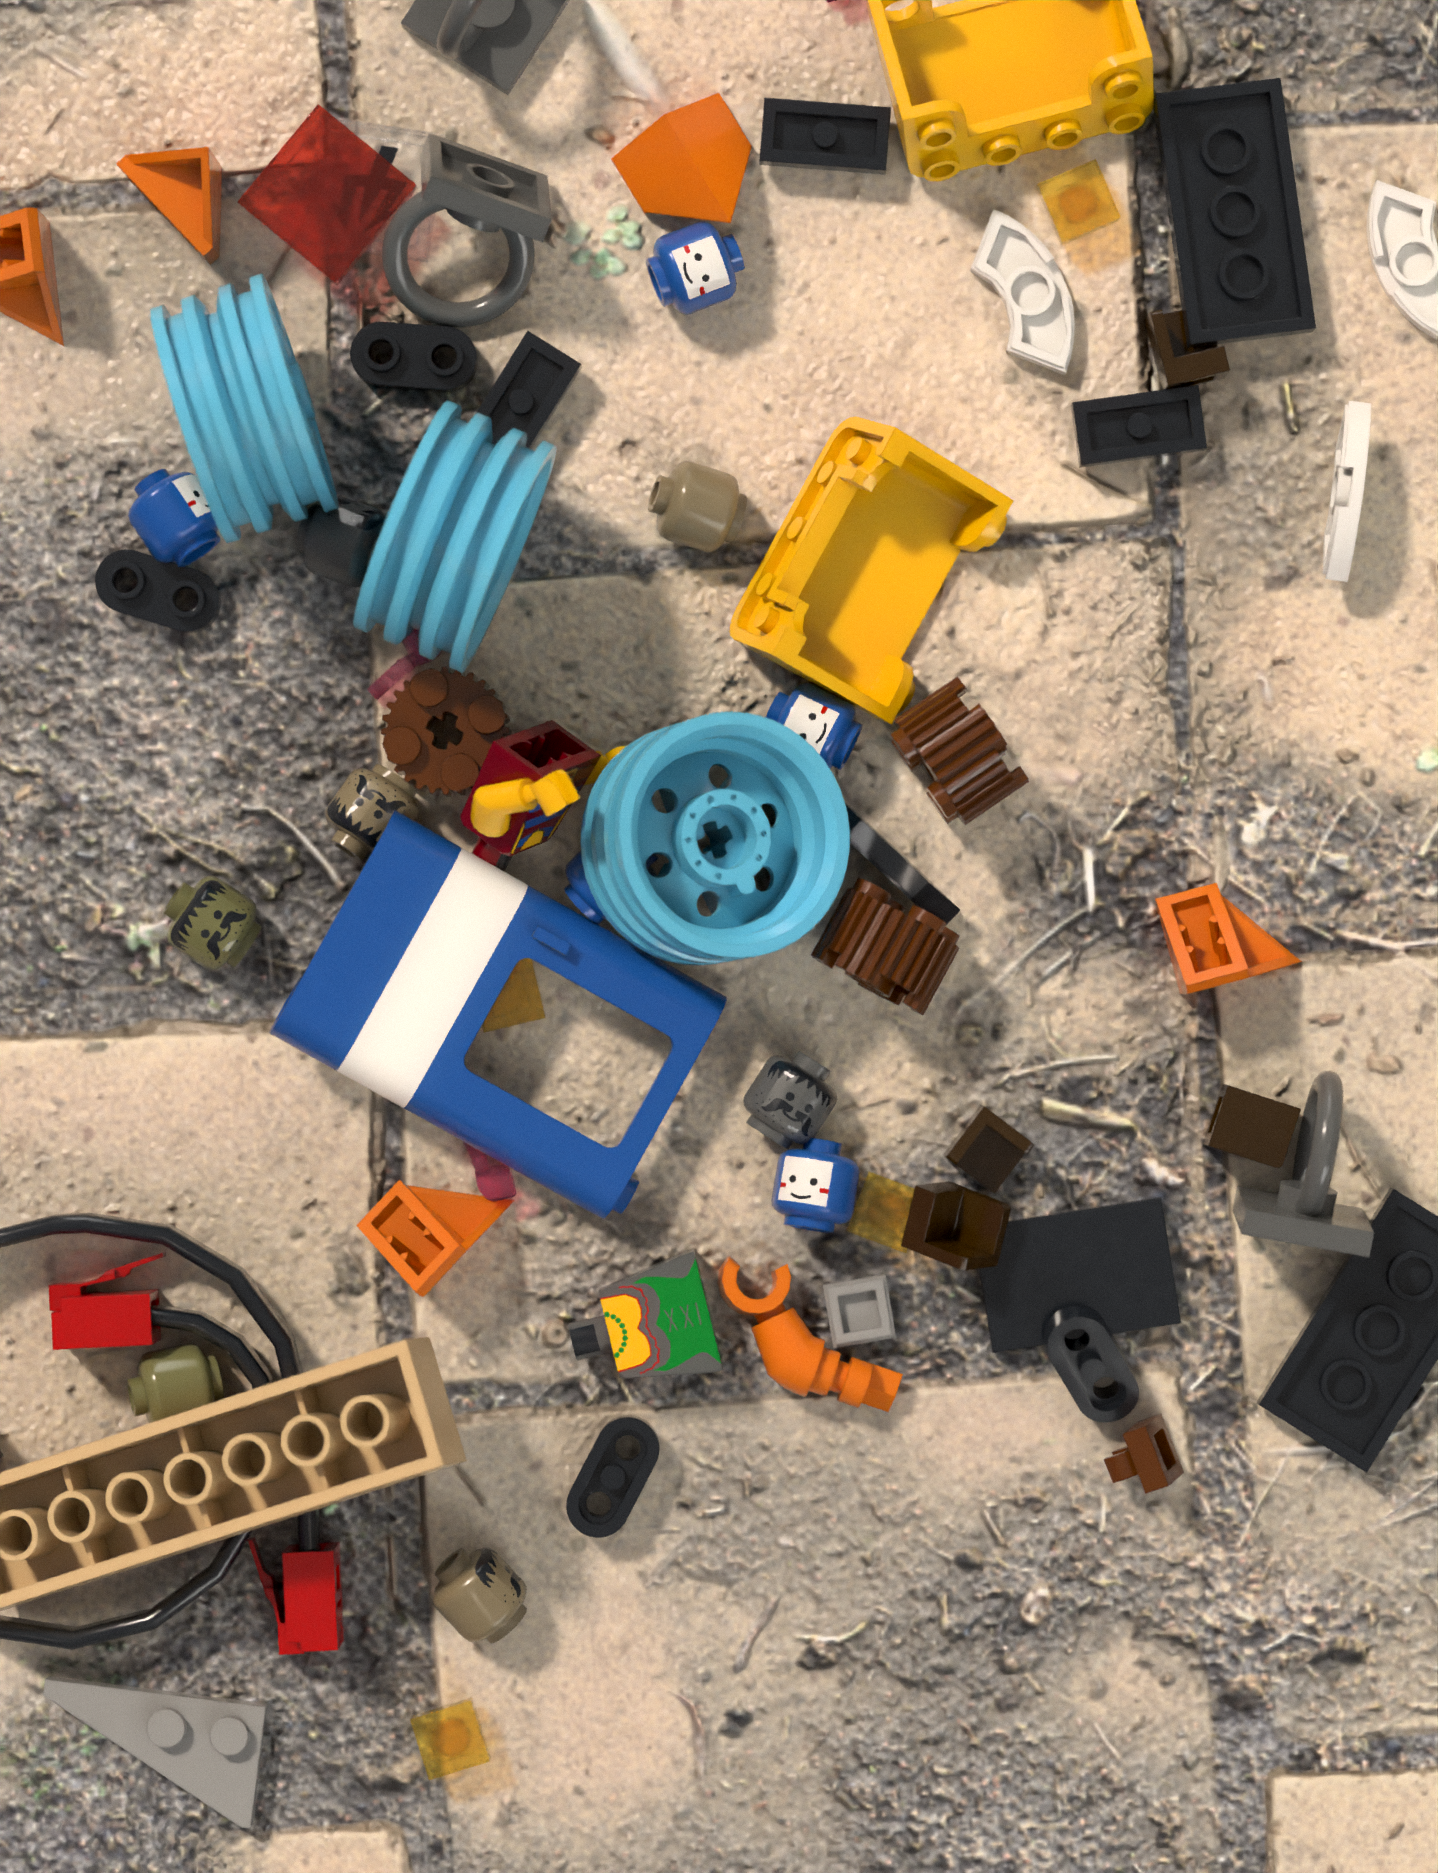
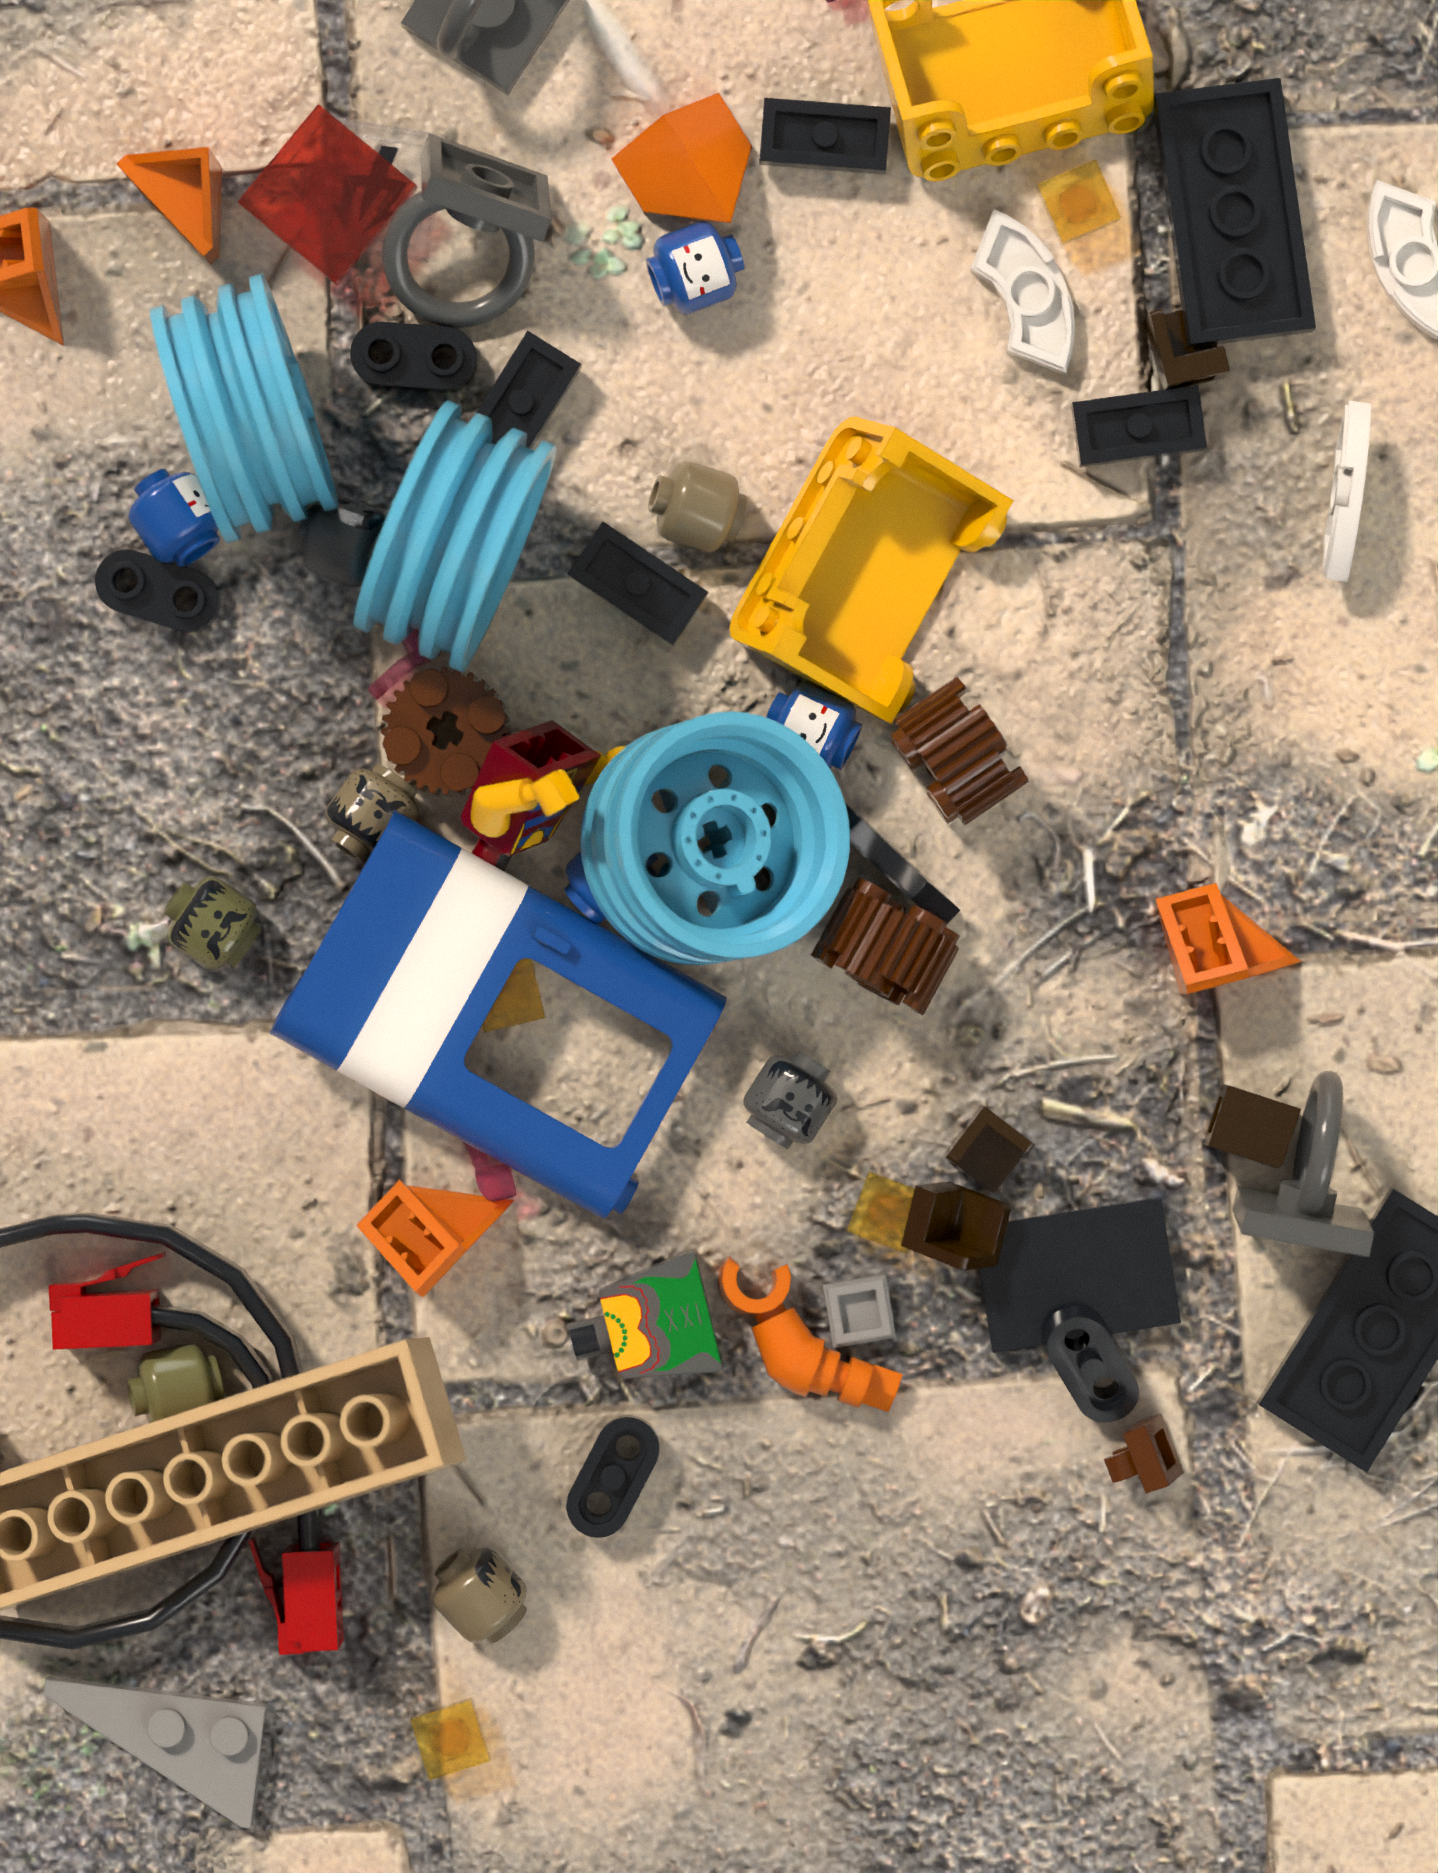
head [771,1138,860,1233] -> none
none -> black plate [568,521,709,646]

